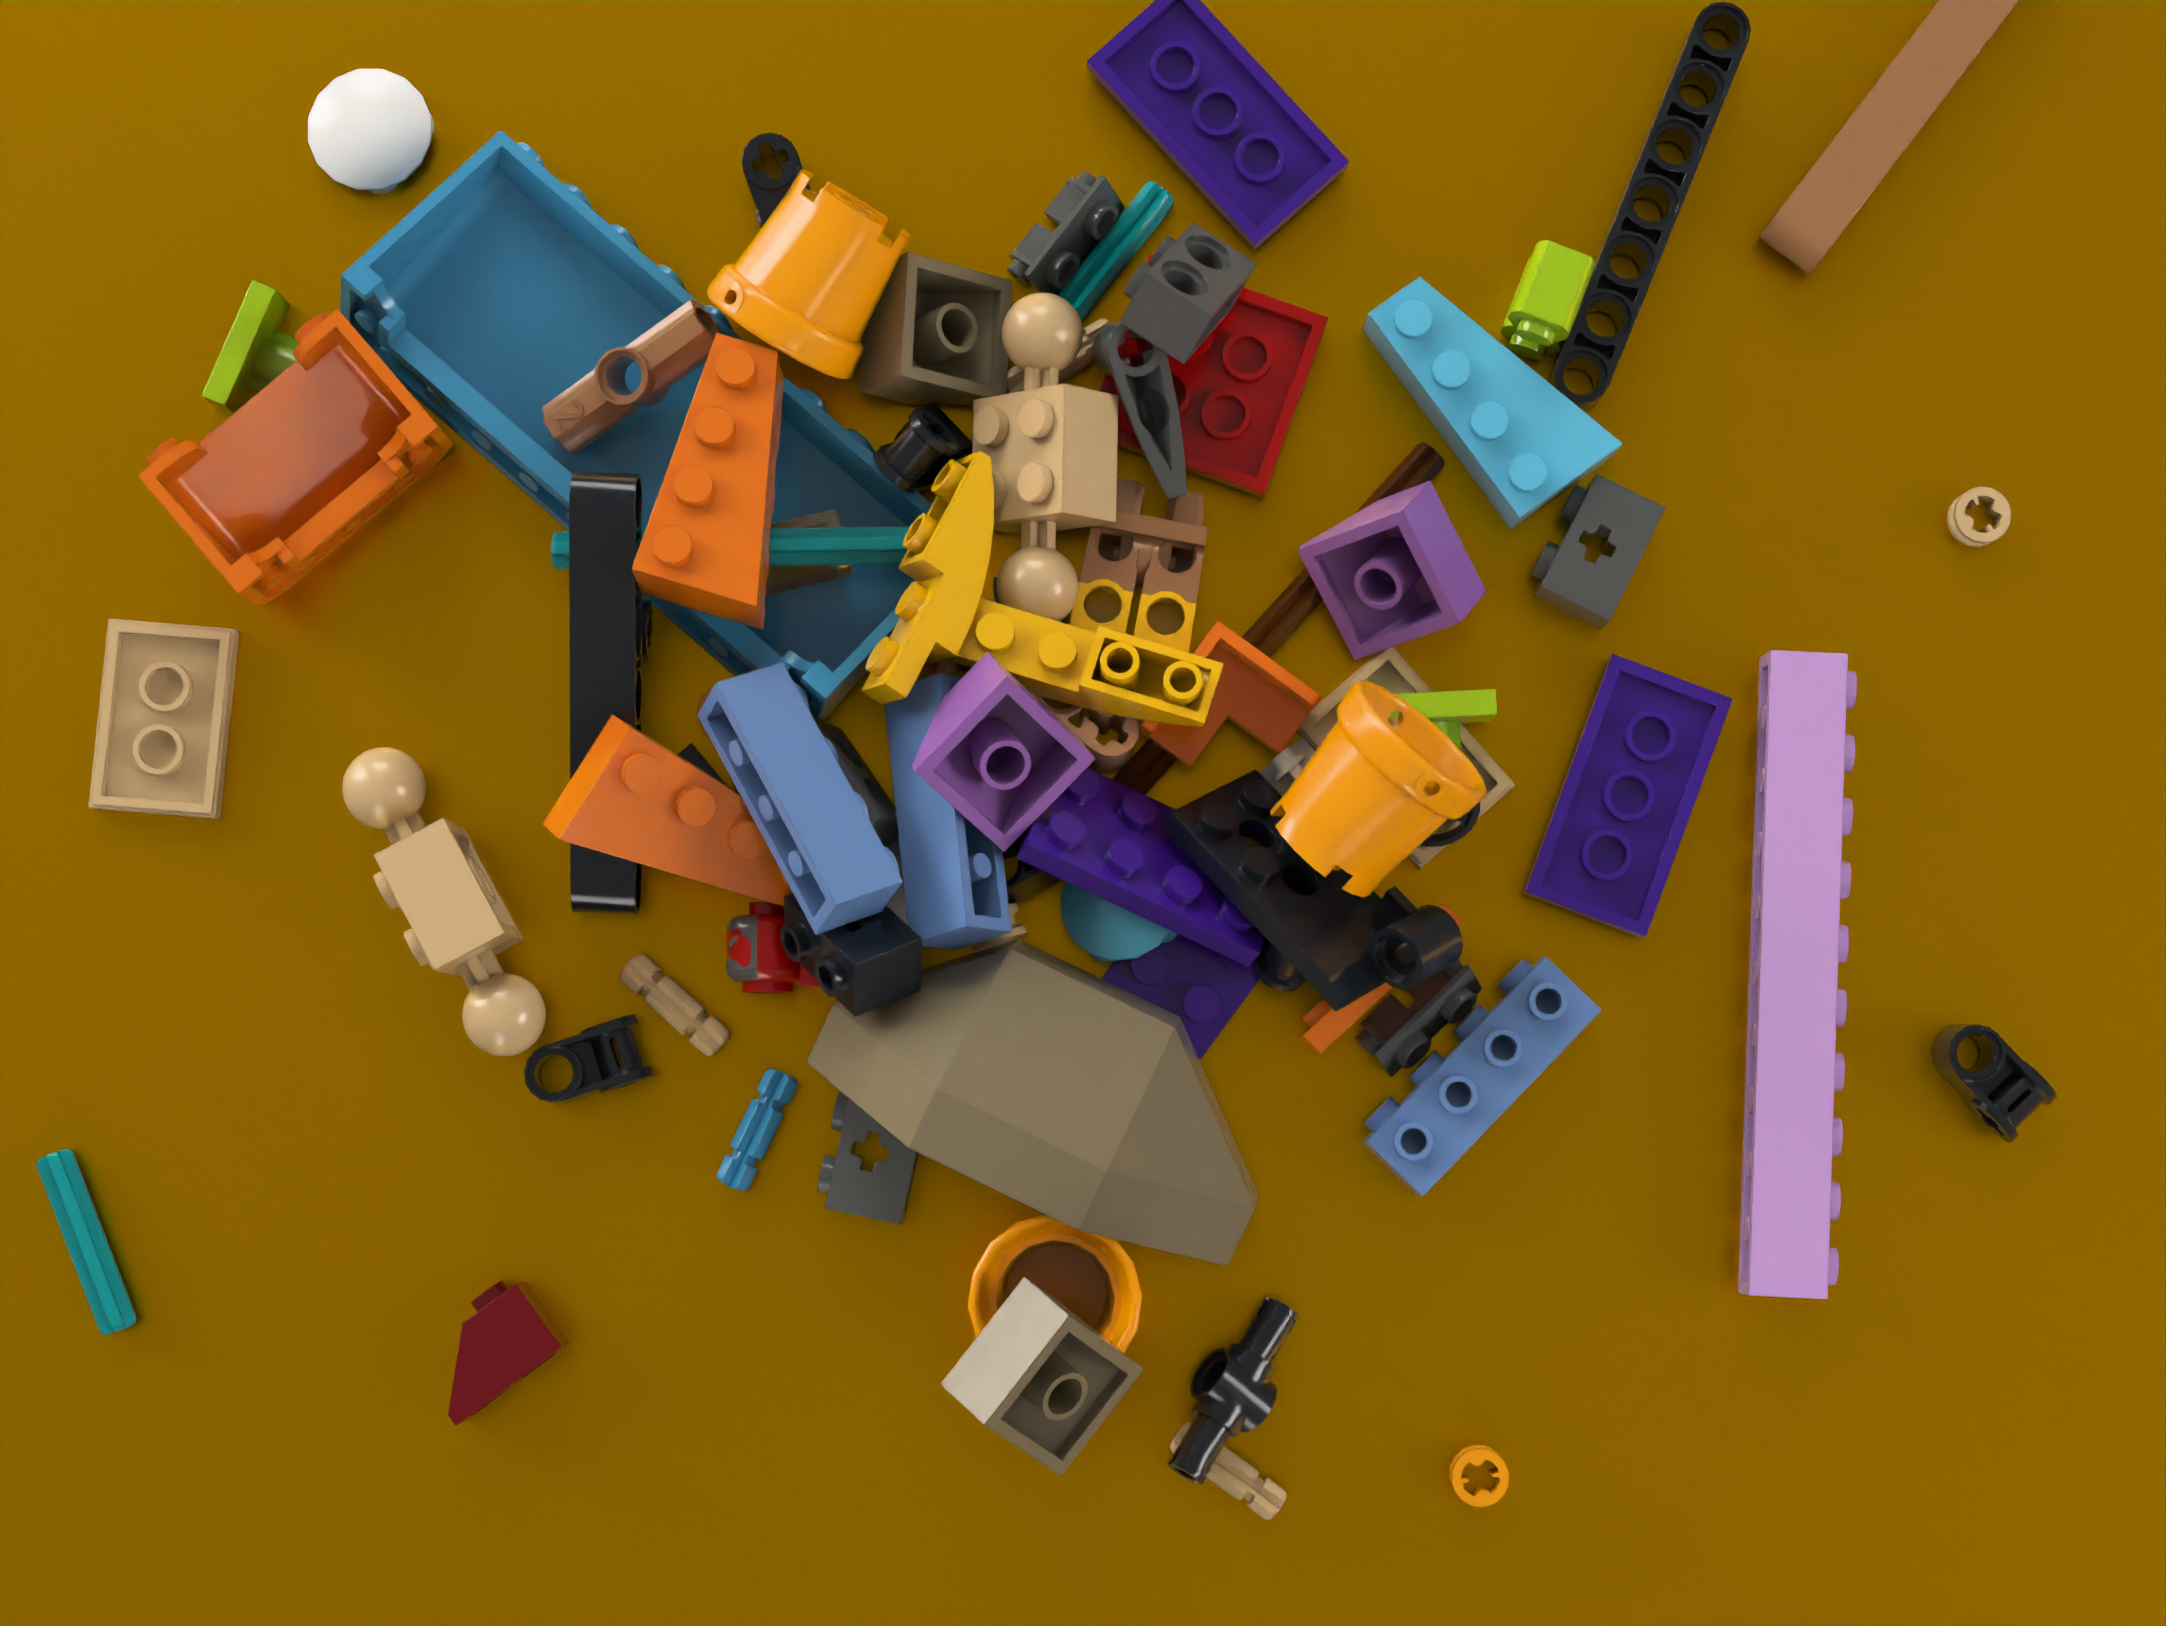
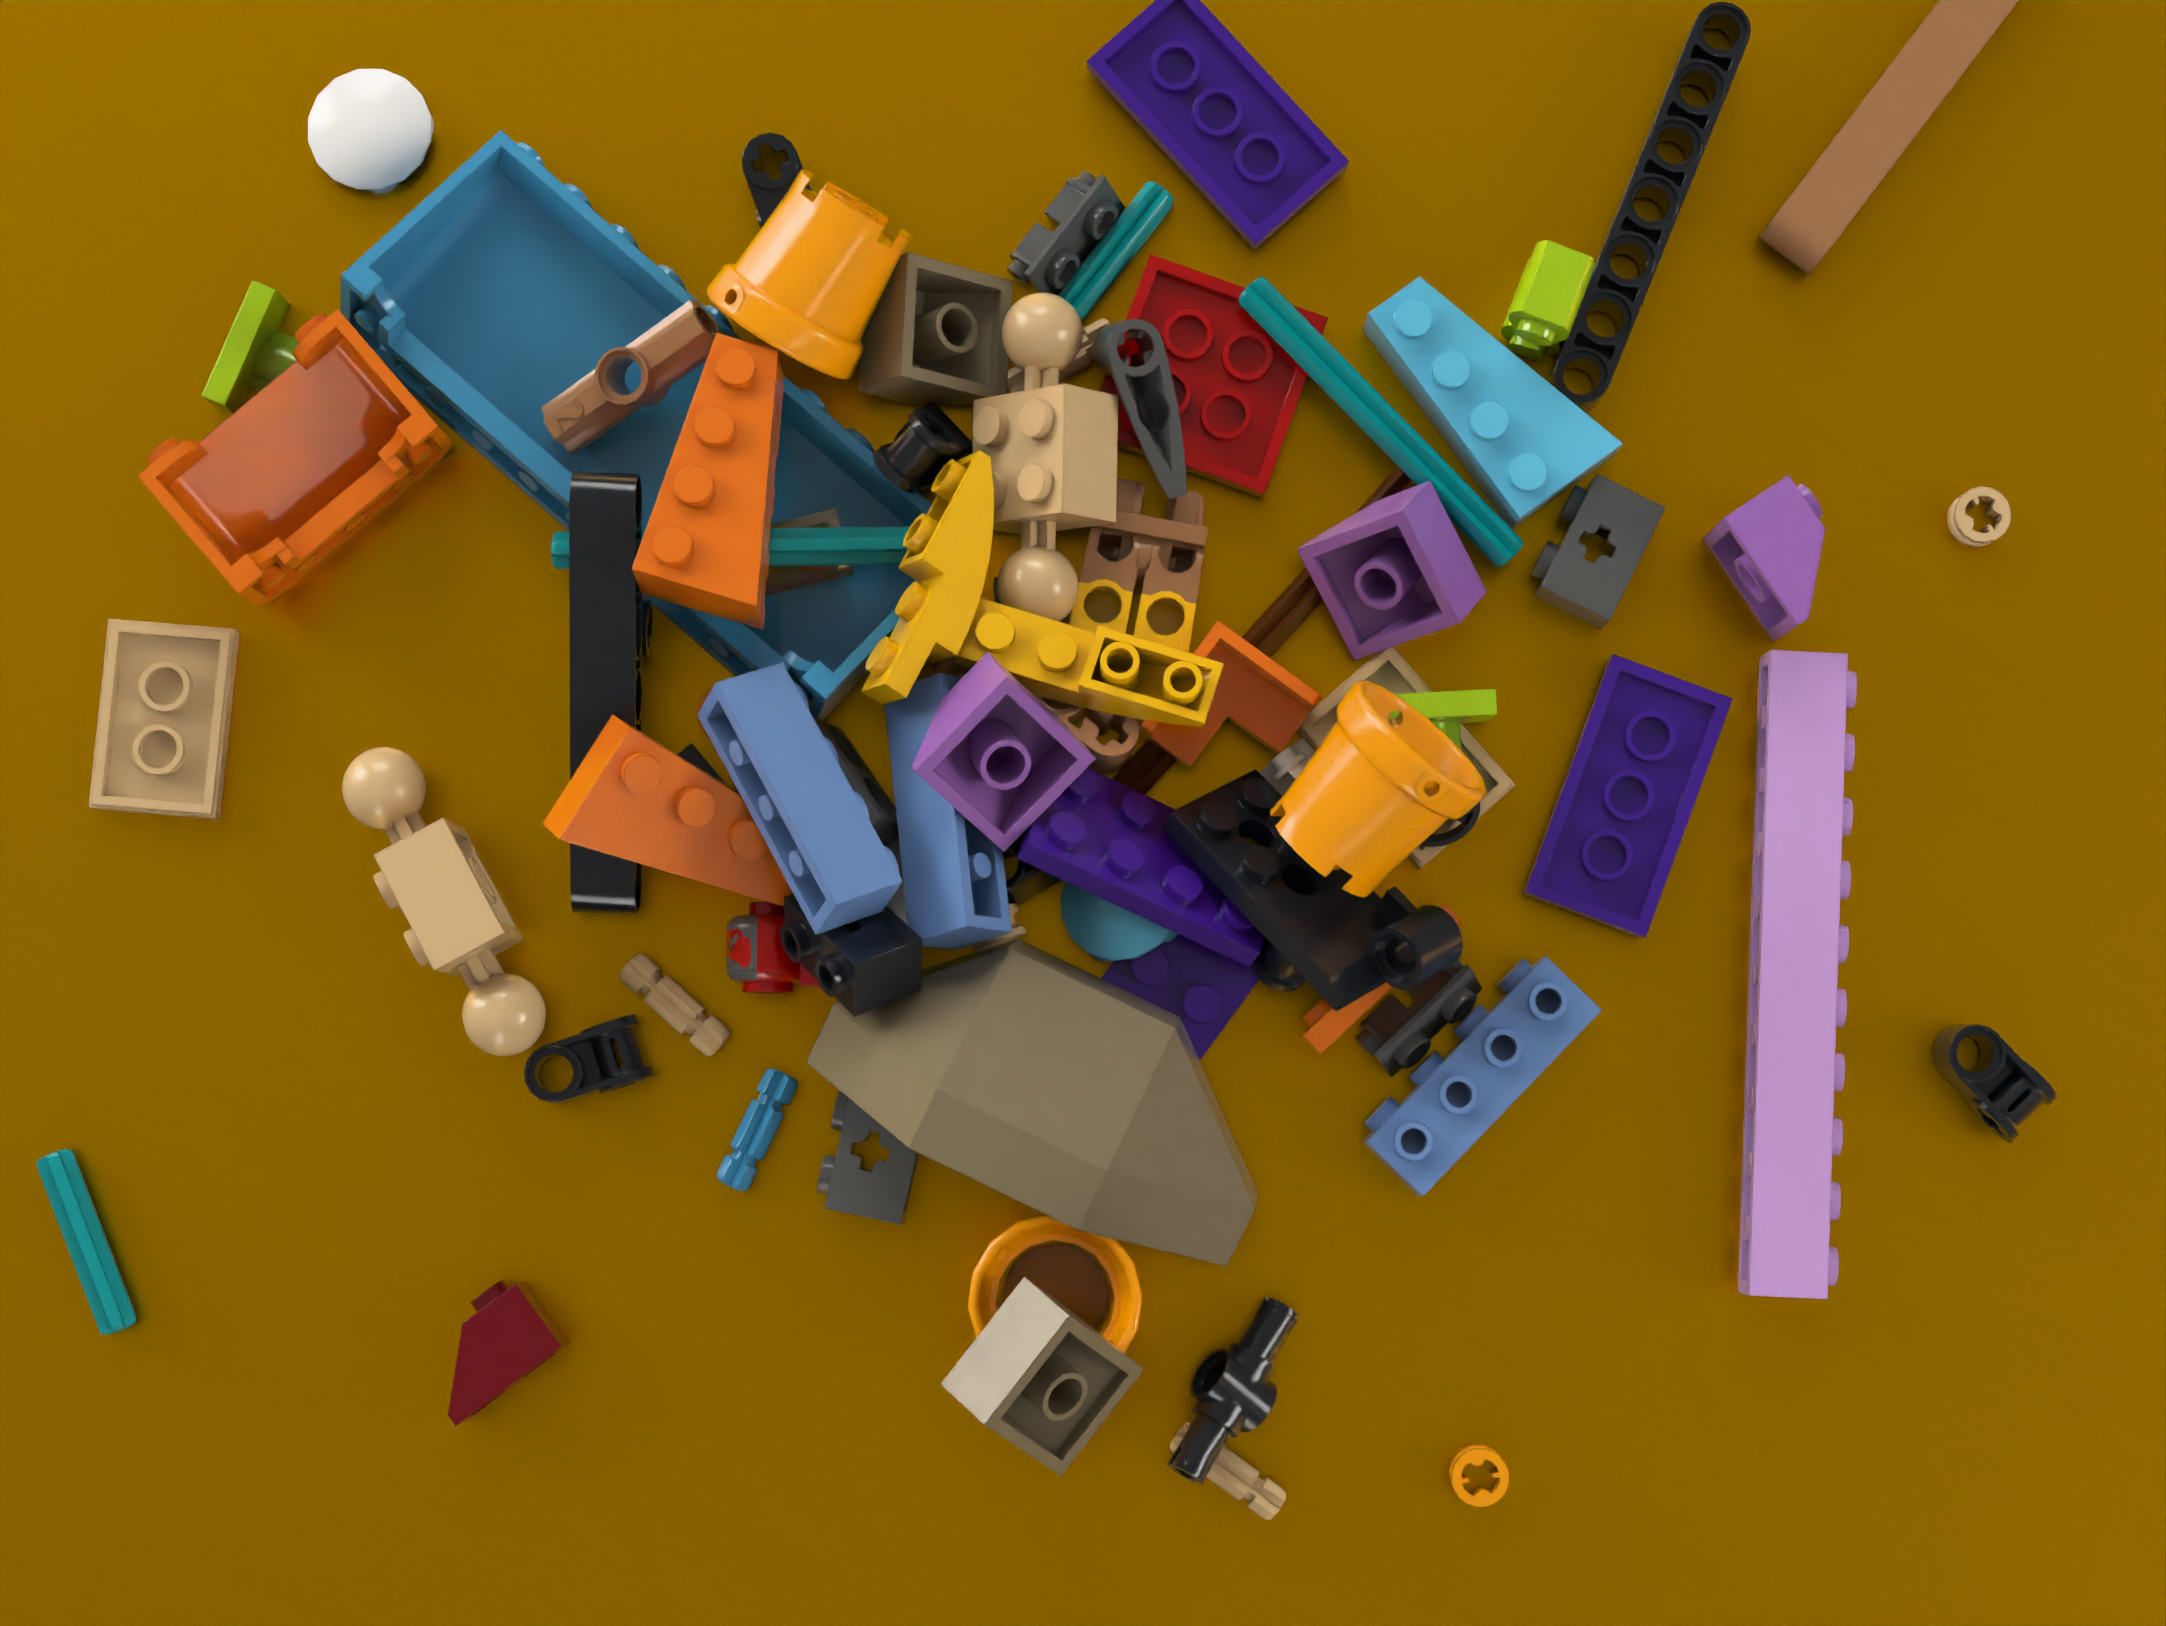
dark grey brick [1120,222,1257,364] -> none
none -> teal axle [1239,277,1523,567]
none -> medium lavender slope [1702,475,1825,643]

